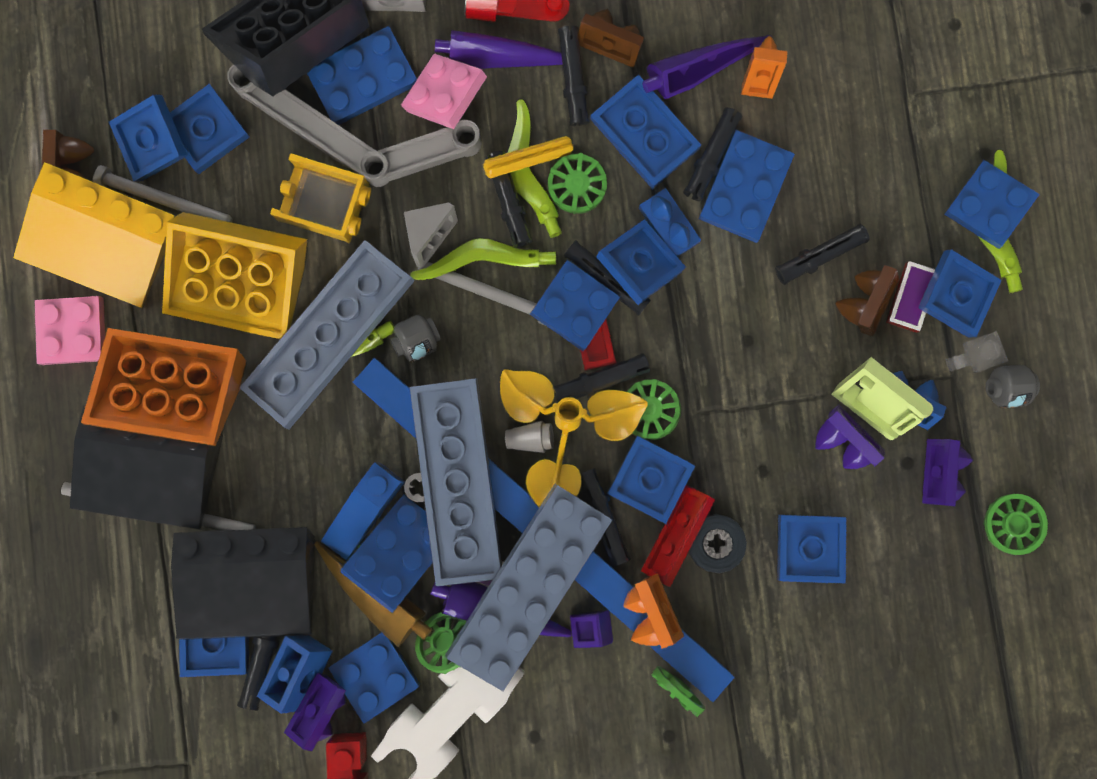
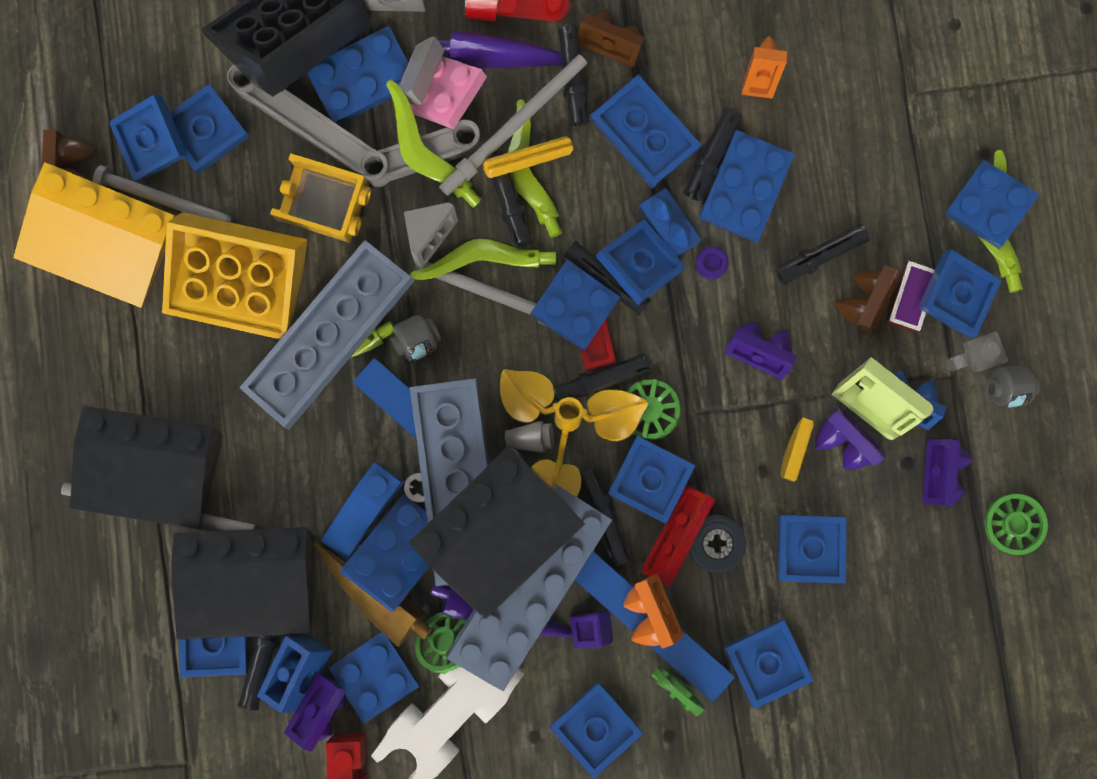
bright pink plate [35,296,105,365] -> none
orange slope [81,328,246,446] -> none
bright green wheel [548,153,607,214] -> none
dark purple piece [642,35,772,99] -> none
none -> lime piece [386,80,481,208]
none -> light grey slope [399,37,444,105]
none -> black slope [408,446,586,619]
none -> light grey bar [439,54,587,196]
none -> blue plate [549,681,643,779]
none -> dark purple tile [695,247,729,280]
none -> blue plate [723,619,814,709]
none -> dark purple tile [724,322,797,380]
none -> yellow tile [780,417,814,482]

